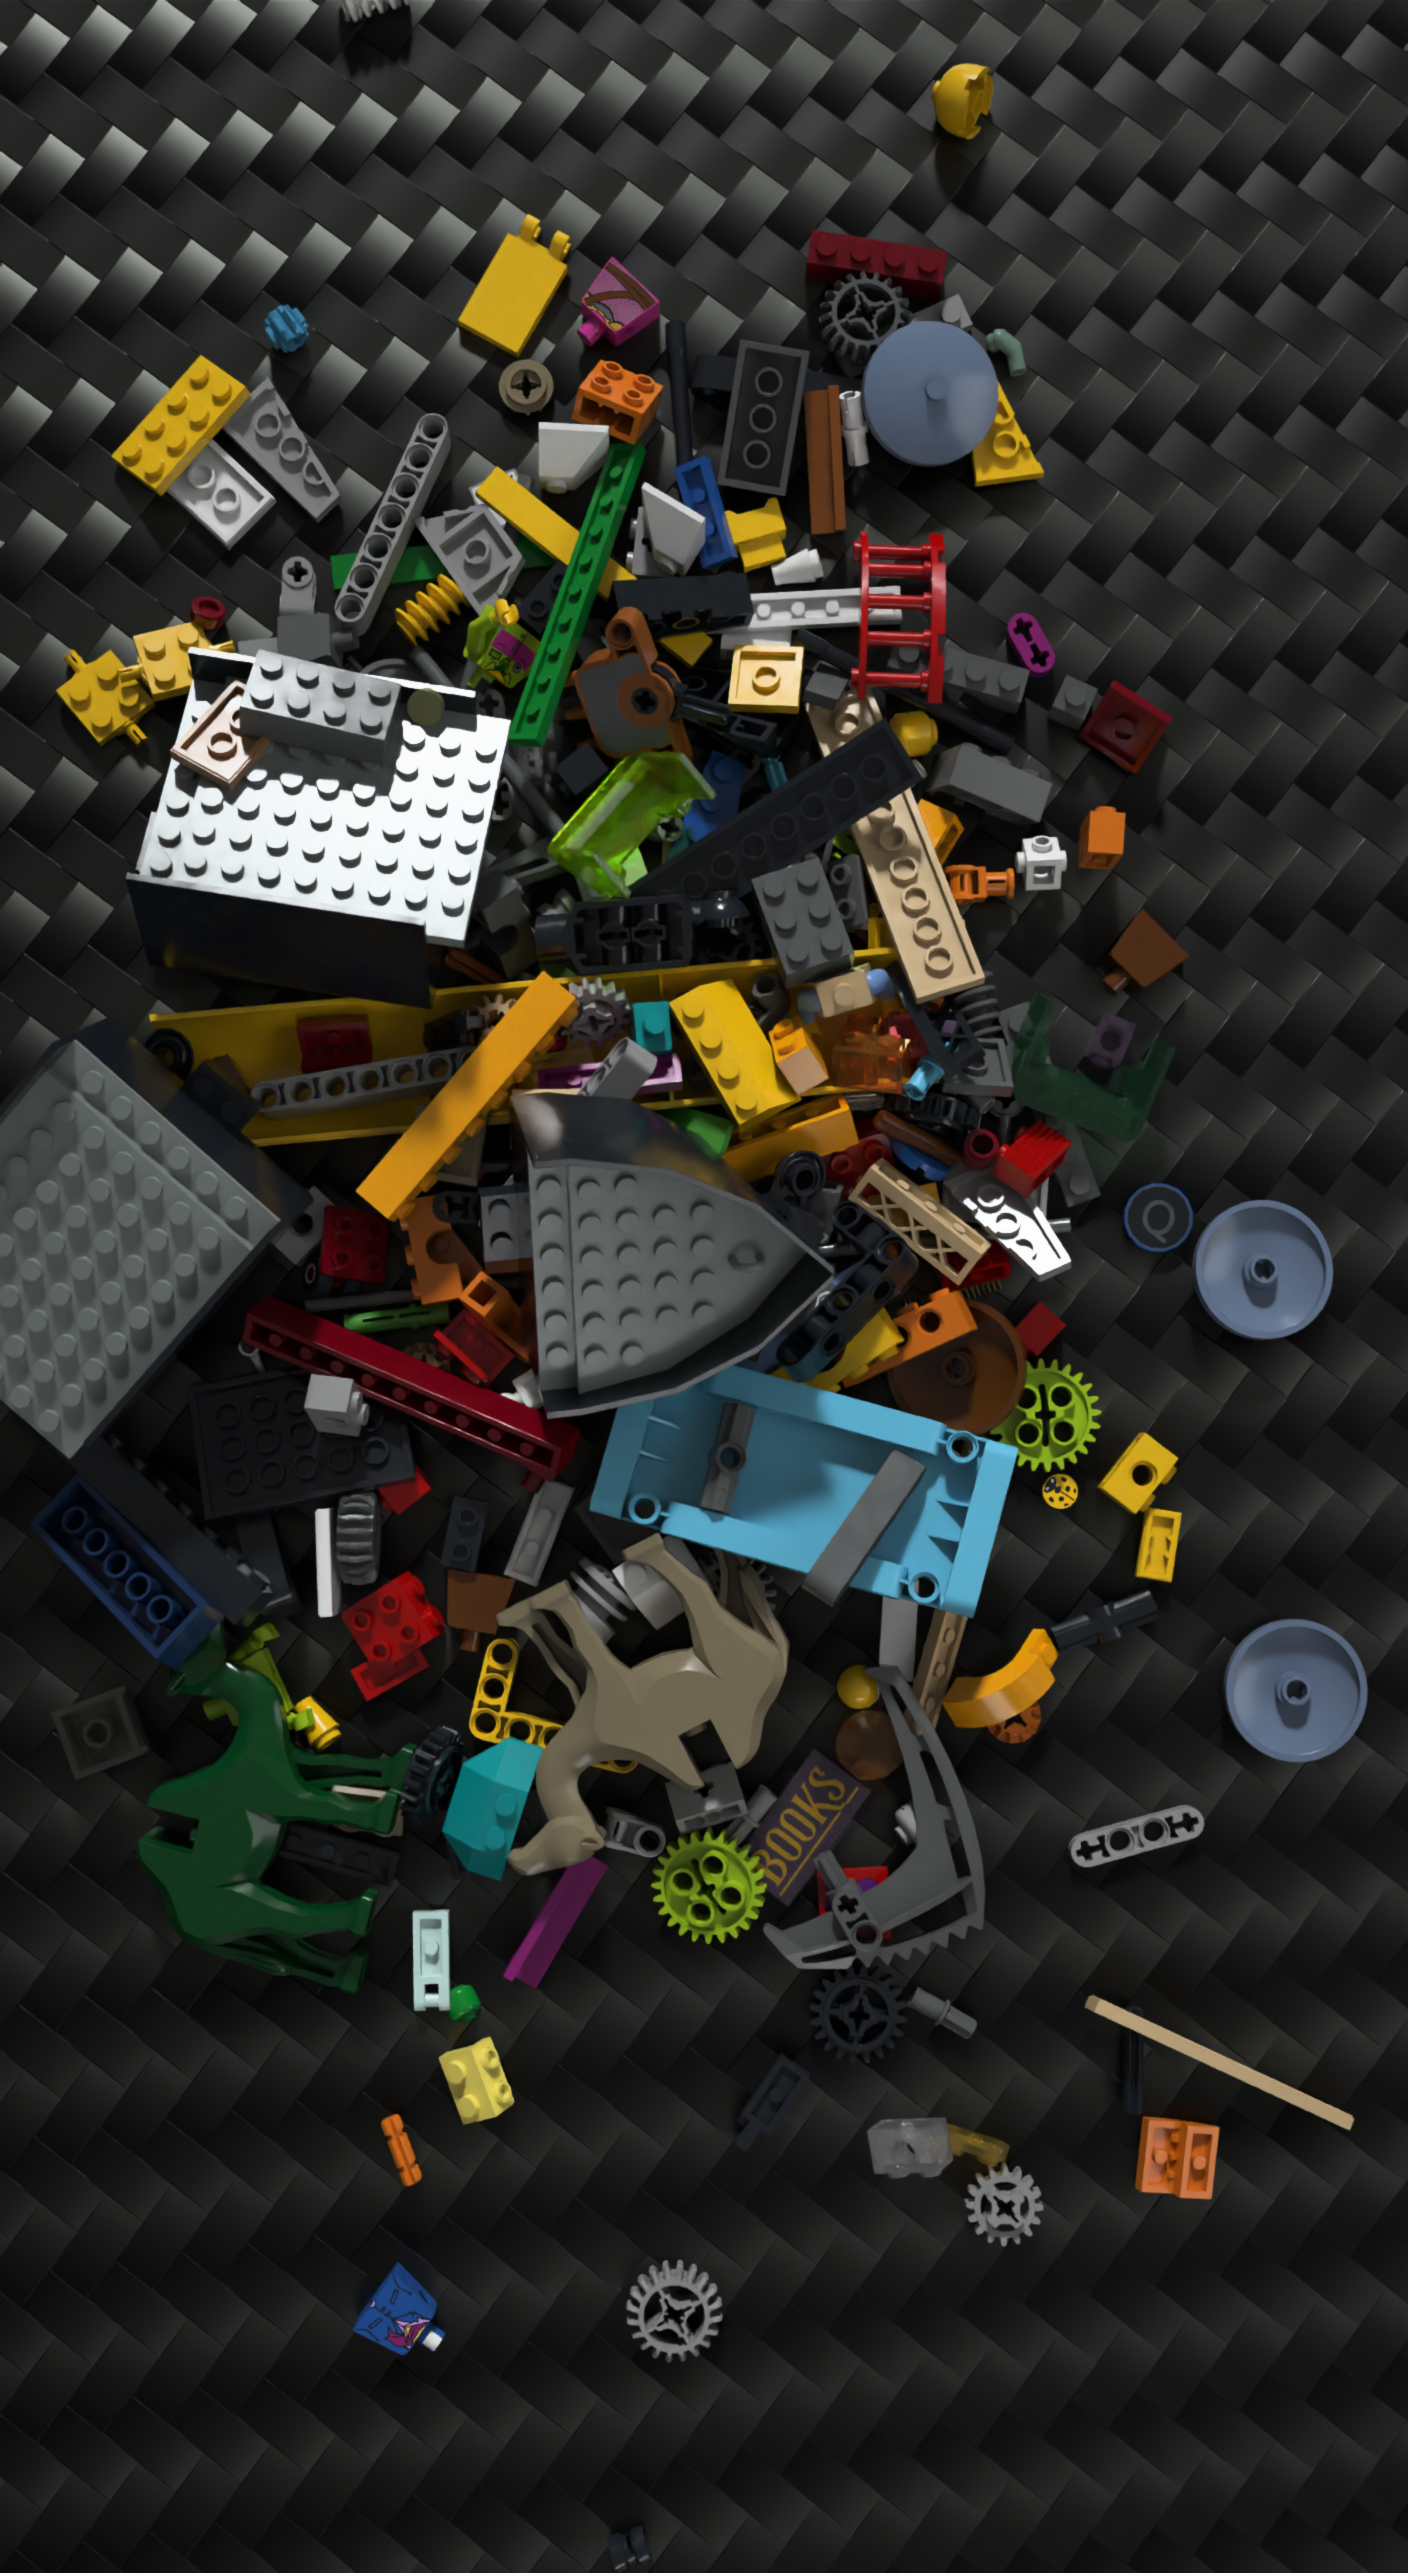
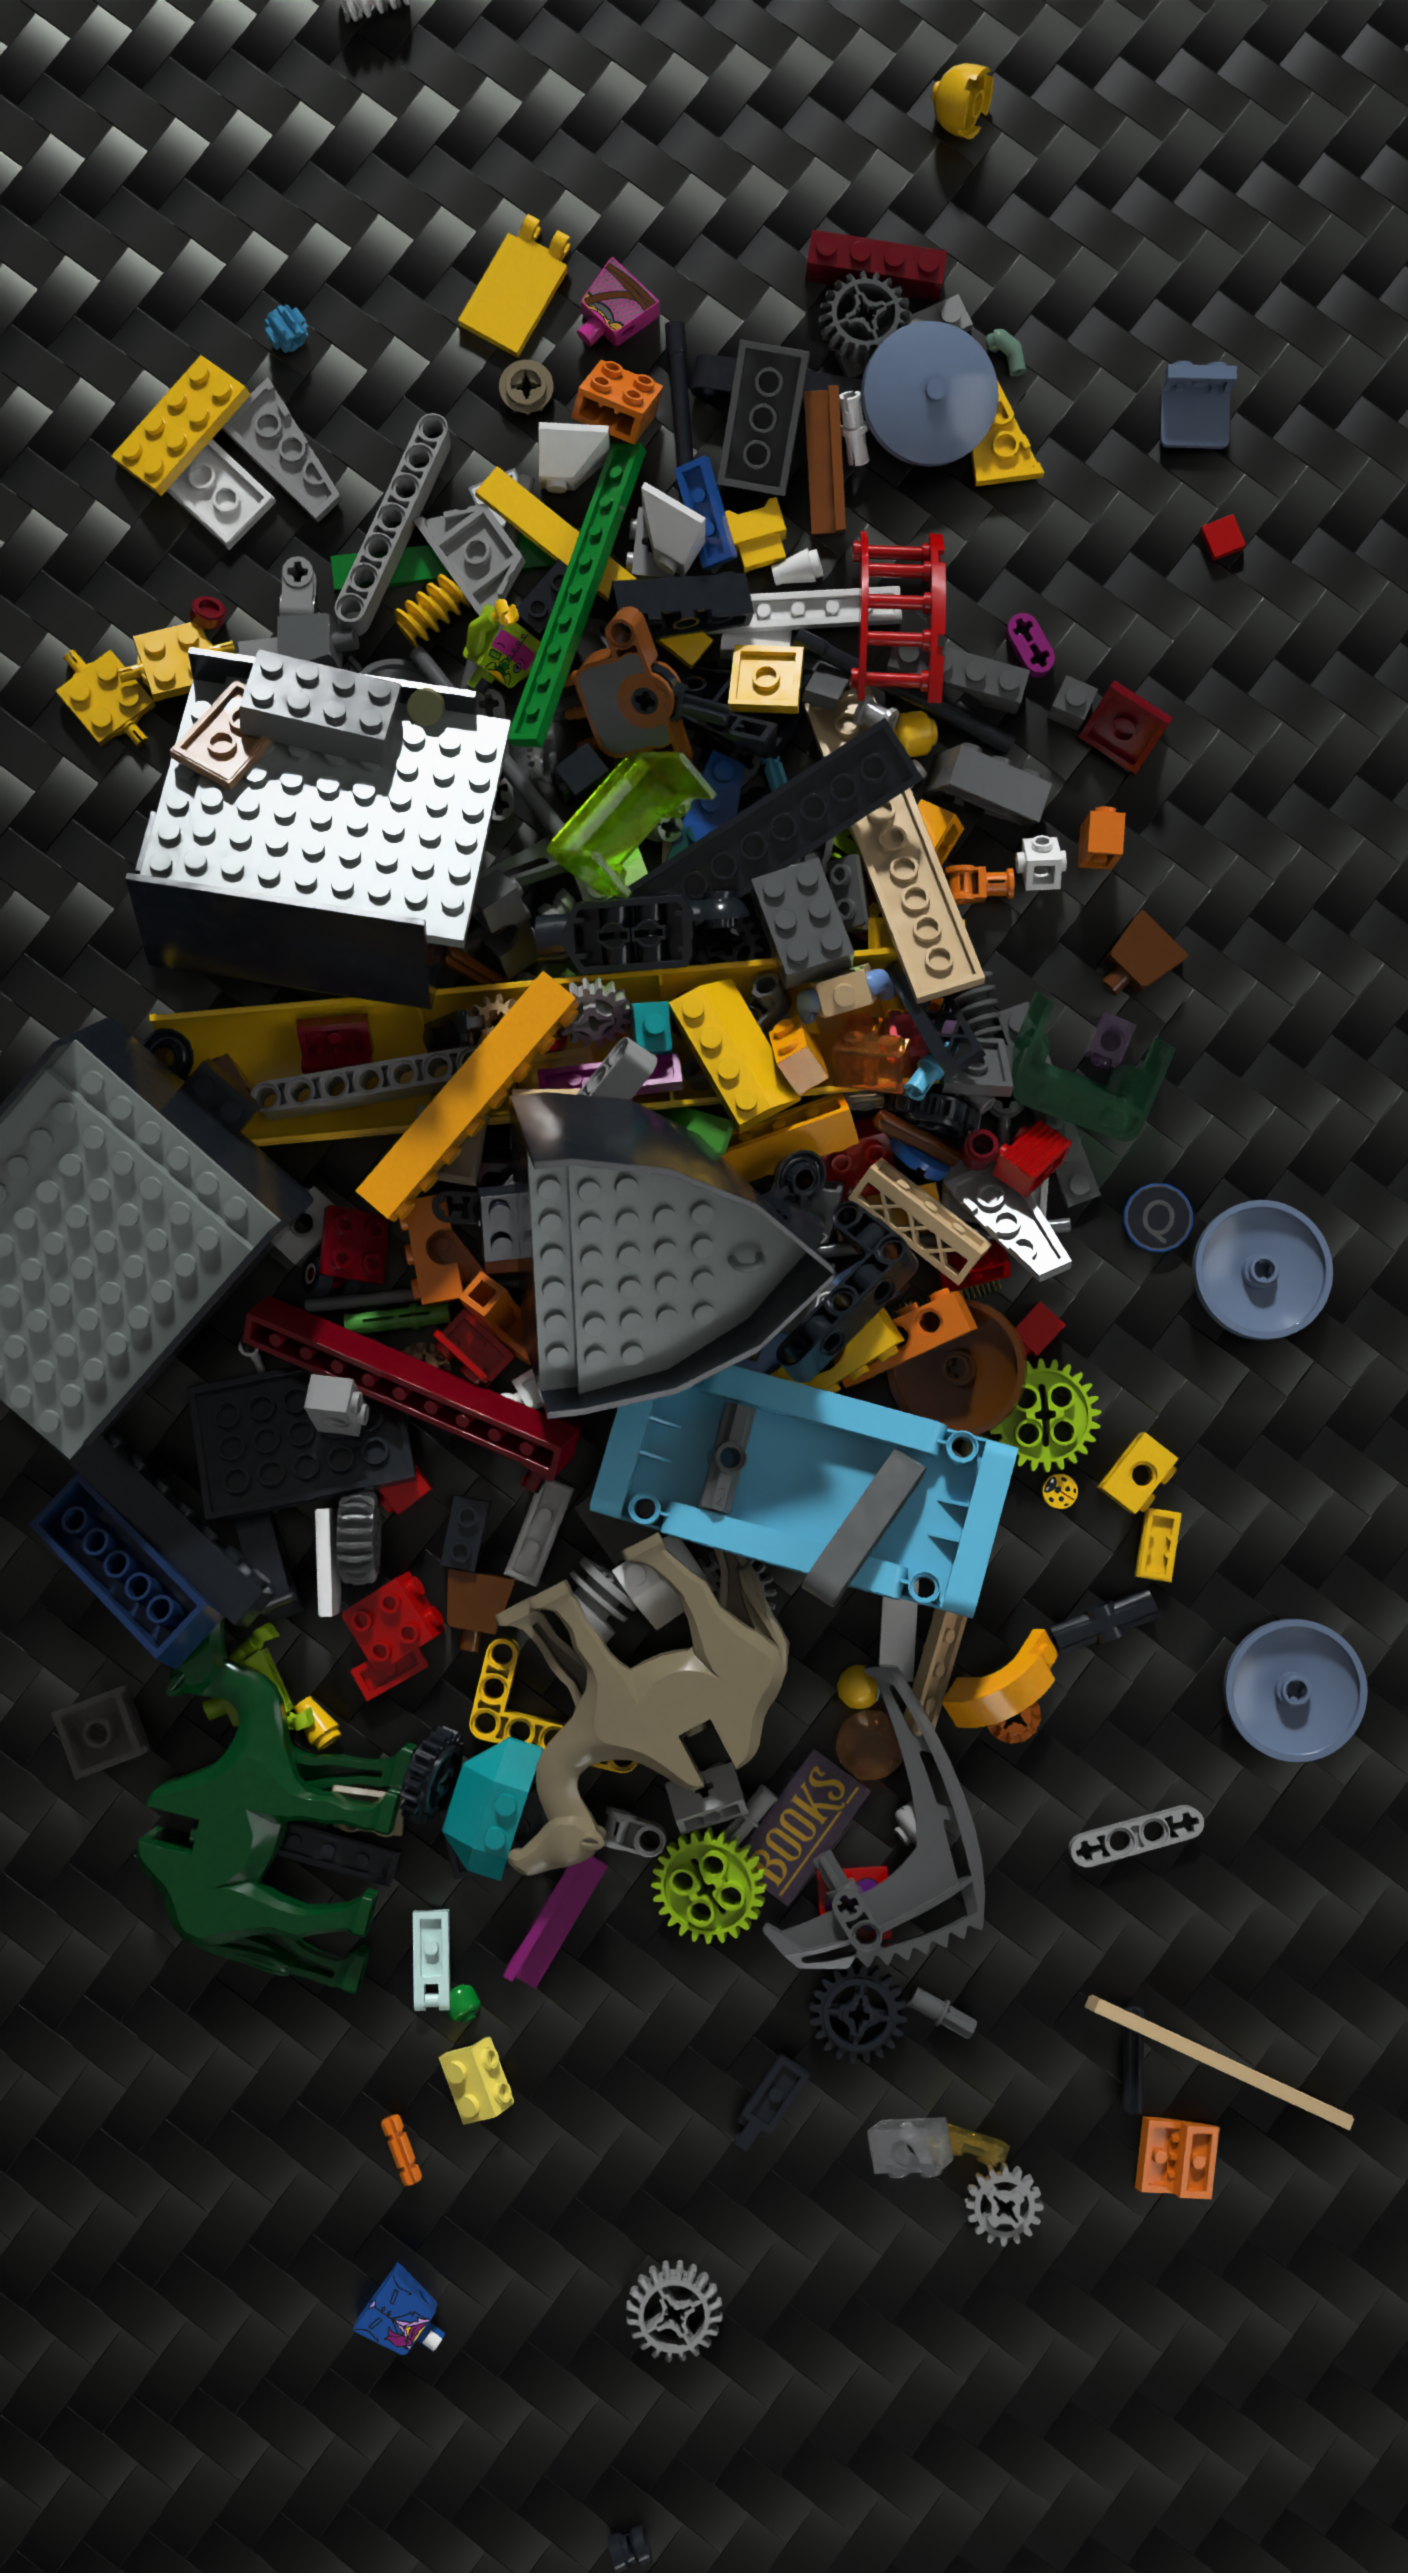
none -> light grey bush [853,695,899,730]
none -> sand blue bracket [1160,361,1237,449]
none -> red tile [1199,514,1246,561]

